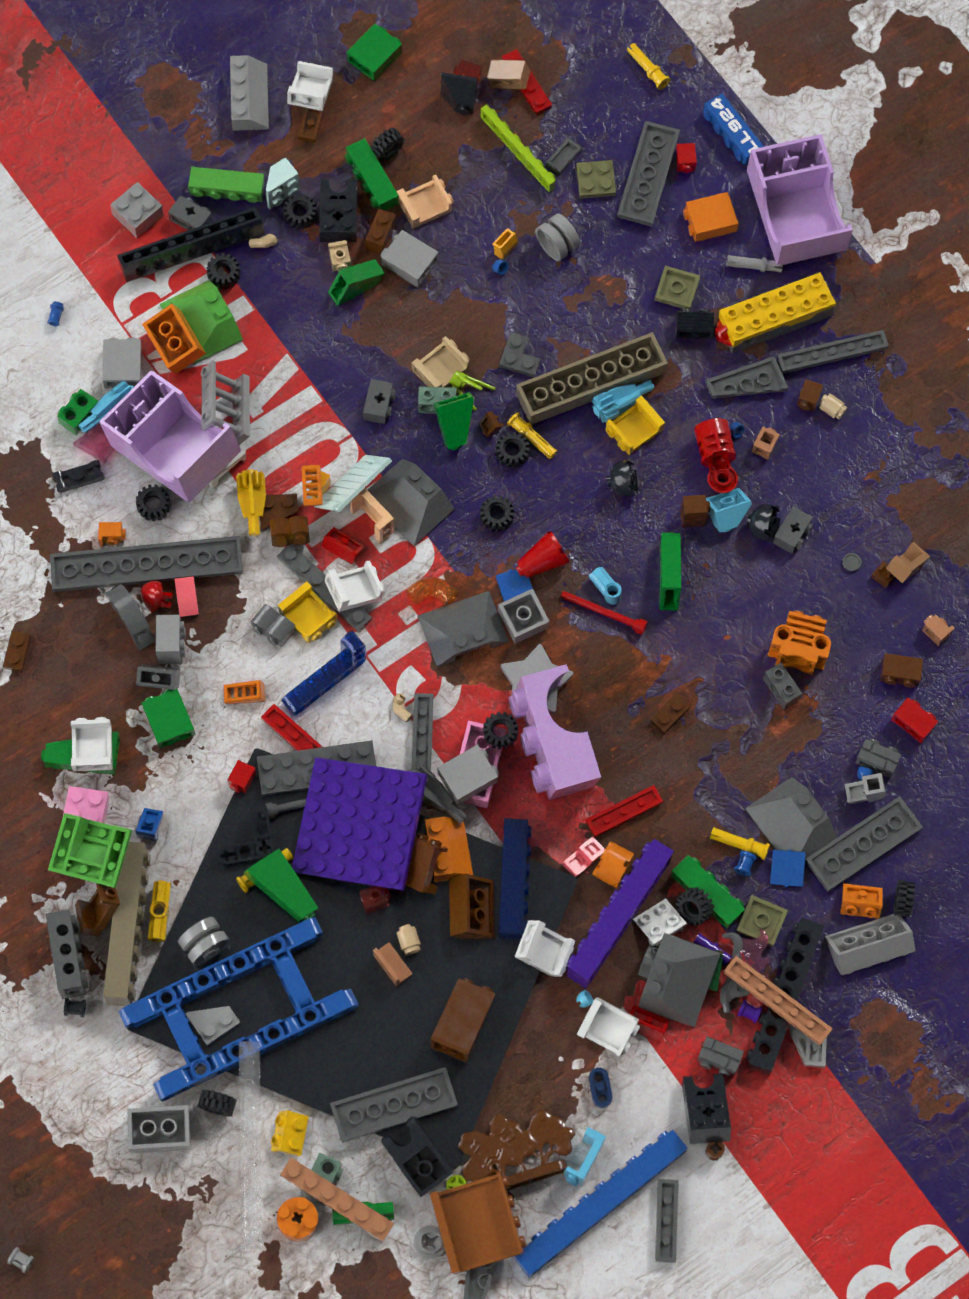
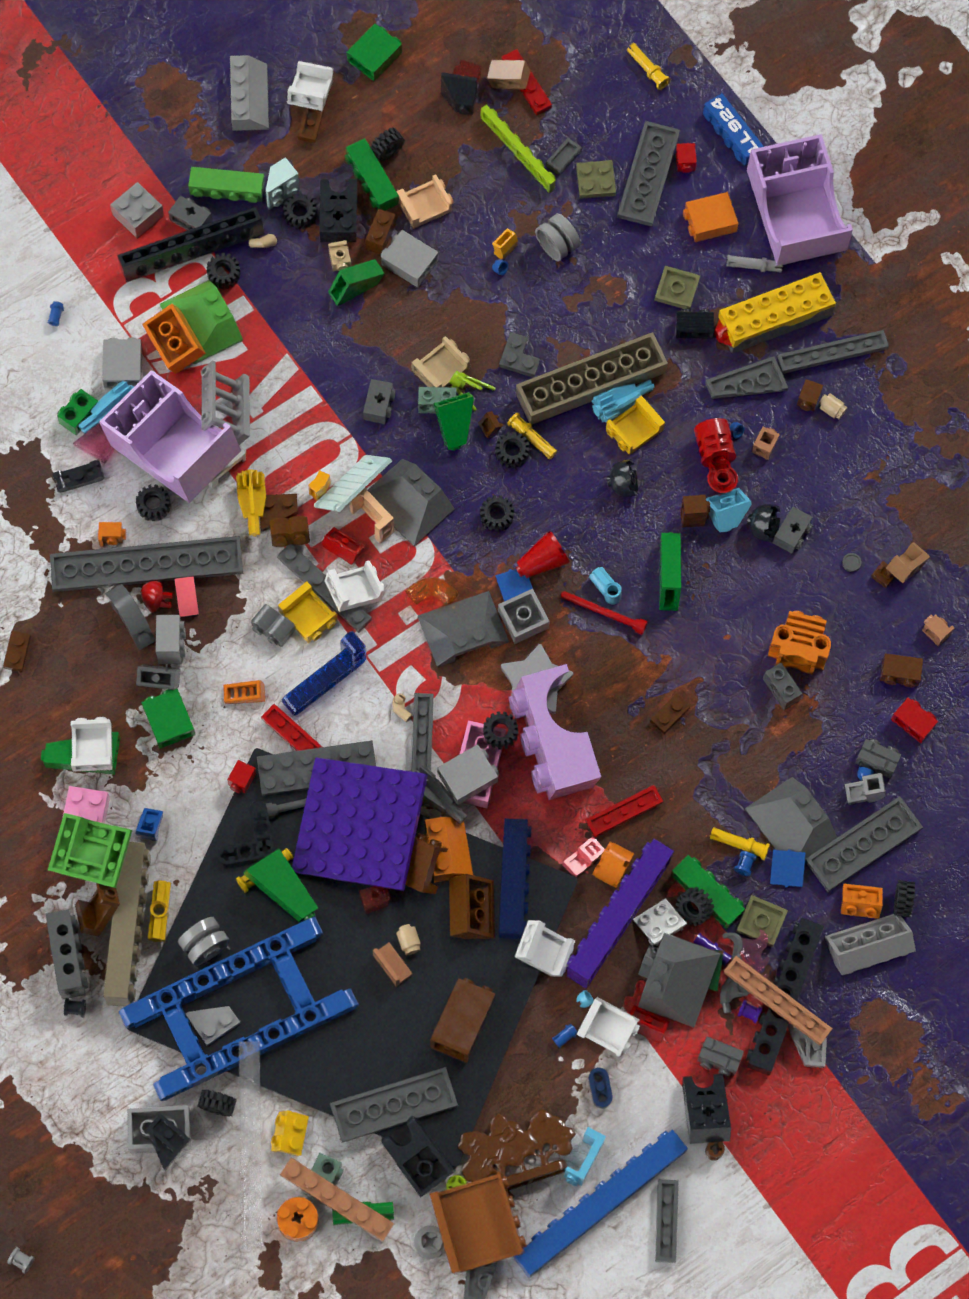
orange slope [301,465,323,506] -> none
none -> black wing [147,1113,191,1171]
none -> blue pin [552,1024,578,1048]

